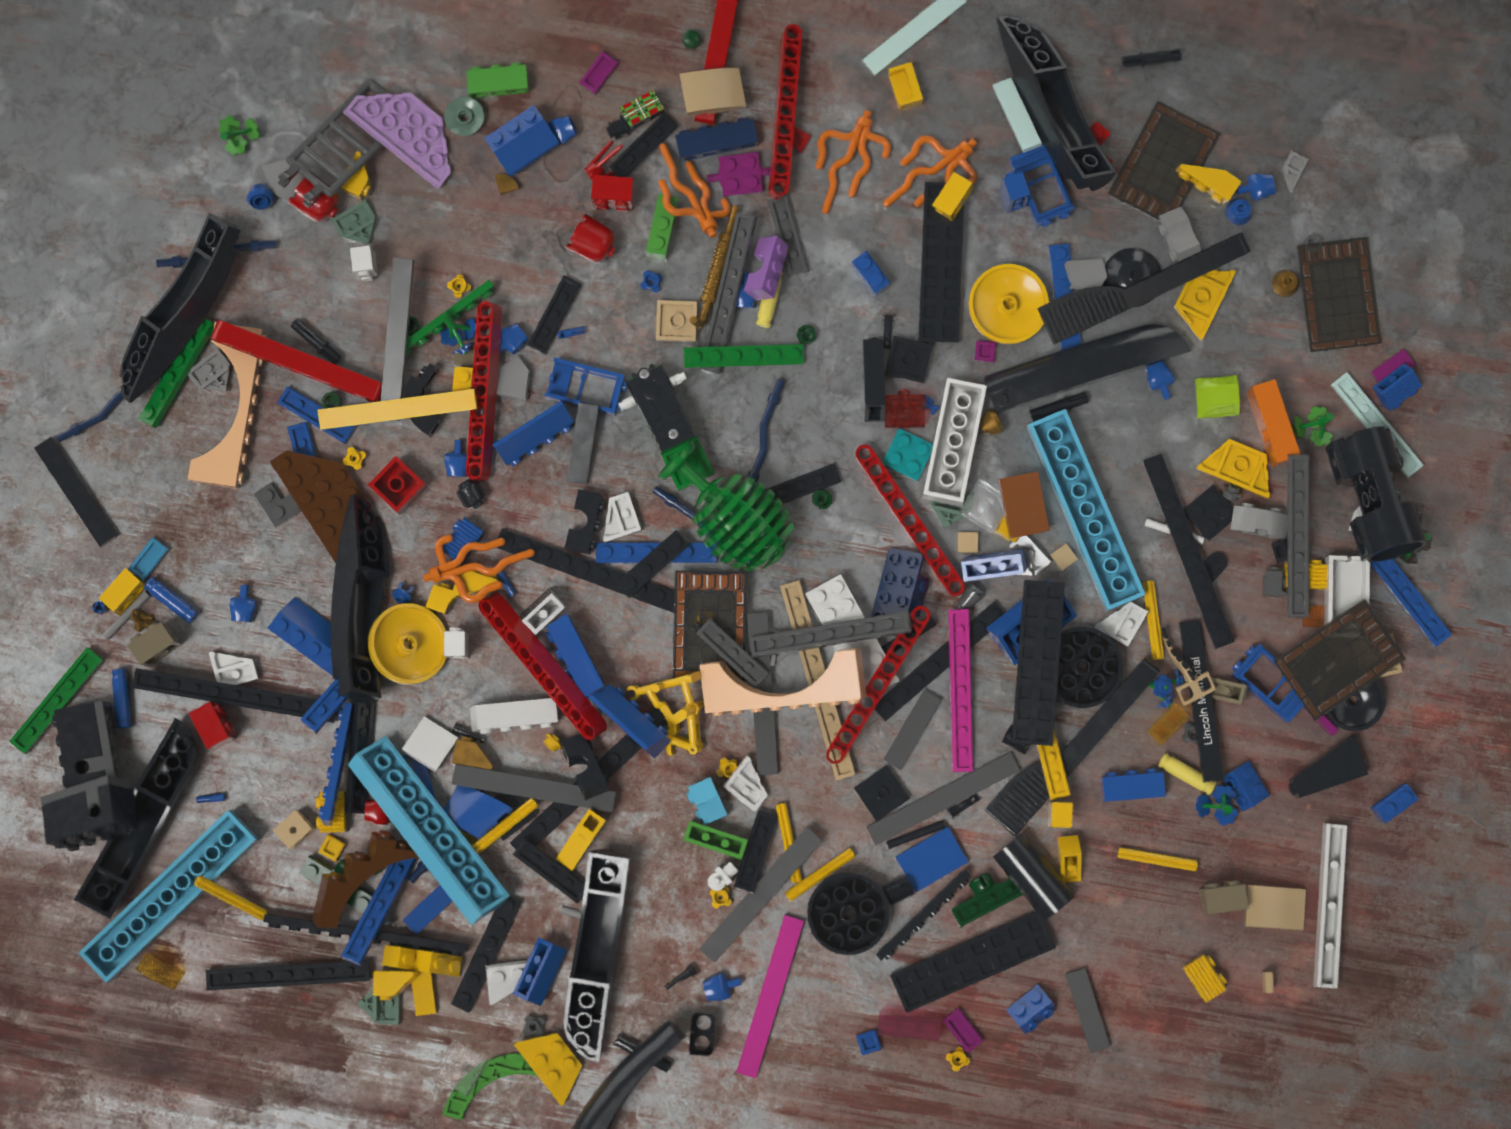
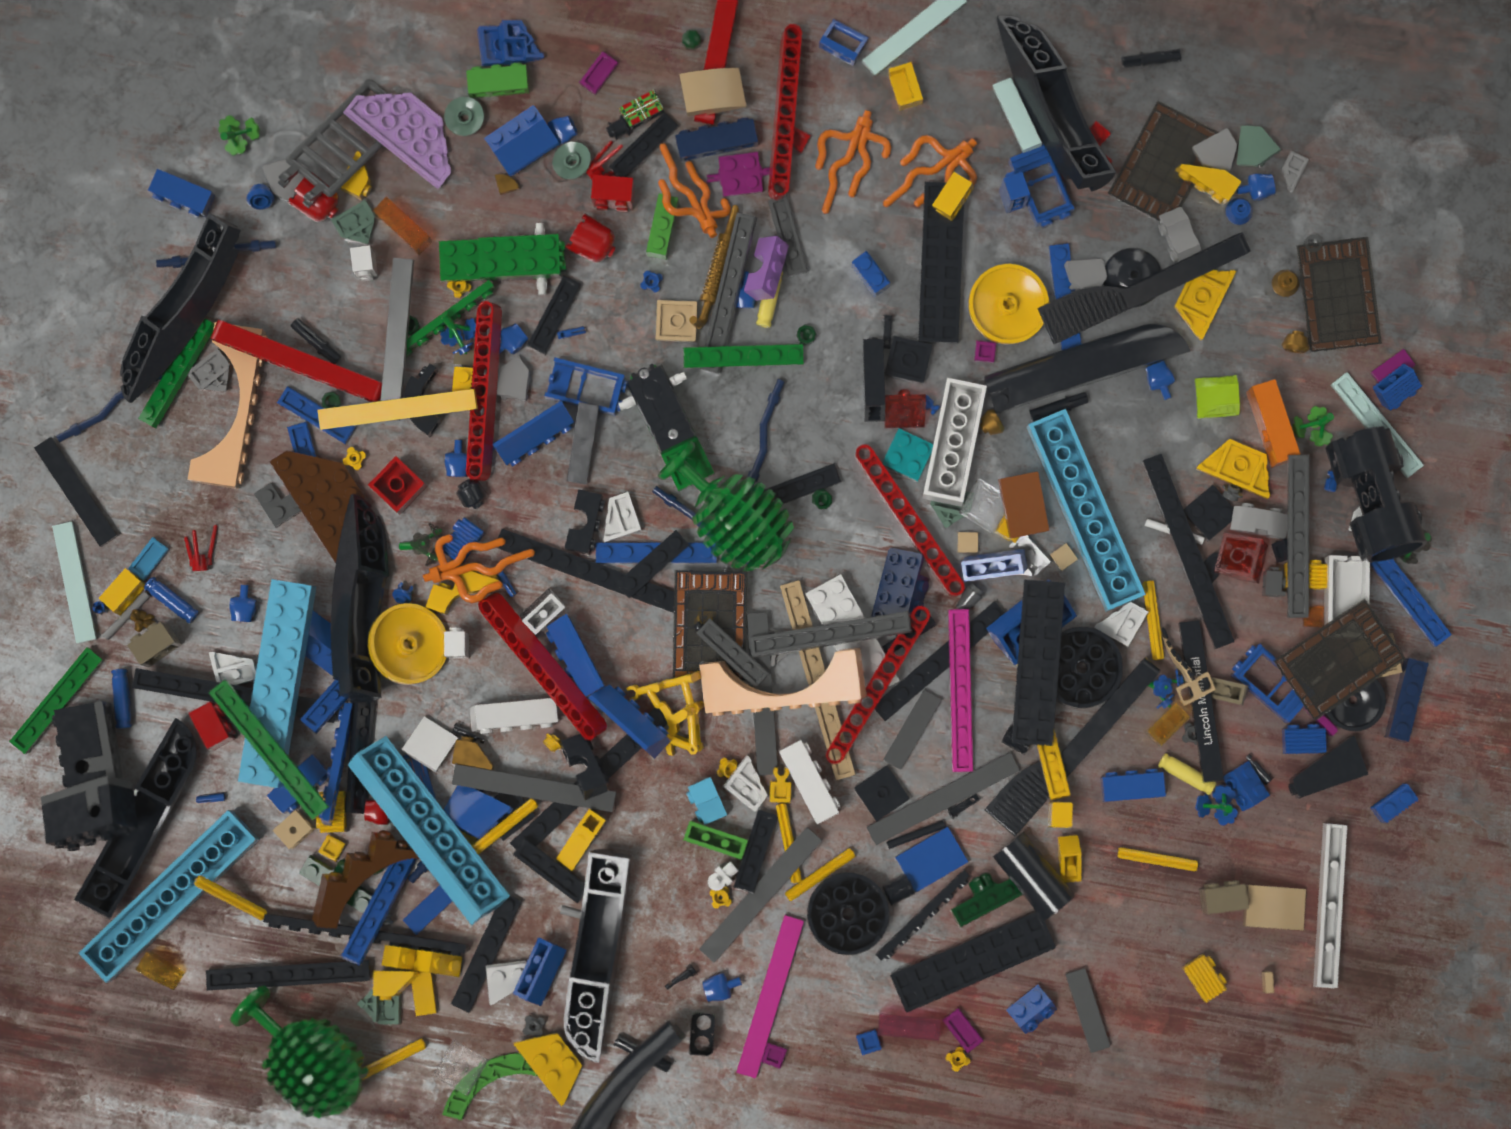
none -> light aqua tile [52,522,97,644]
none -> blue brick [148,169,215,218]
none -> red plant [184,525,218,571]
none -> green plate [209,680,330,820]
none -> green plant [230,985,369,1119]
none -> medium azure brick [238,579,317,788]
none -> blue brick [266,754,329,814]
none -> yellow axle [361,1039,426,1080]
none -> clear orange brick [373,197,432,255]
none -> clear smoke plant [399,522,443,567]
none -> green piece [439,223,566,295]
none -> blue slope [477,20,544,66]
none -> sand green dish [552,142,591,180]
none -> magenta tile [761,1042,787,1069]
none -> yellow plate [769,767,791,803]
none -> white piece [779,740,840,824]
none -> blue tile [819,19,869,66]
none -> light grey slope [1192,128,1237,173]
none -> clear red slope [1214,533,1268,584]
none -> sand green slope [1237,125,1281,167]
none -> black piece [1246,754,1274,786]
none -> pearl gold cone [1282,331,1309,354]
none -> blue brick [1282,724,1327,754]
none -> blue piece [1324,471,1337,492]
none -> dark blue brick [1384,658,1429,743]

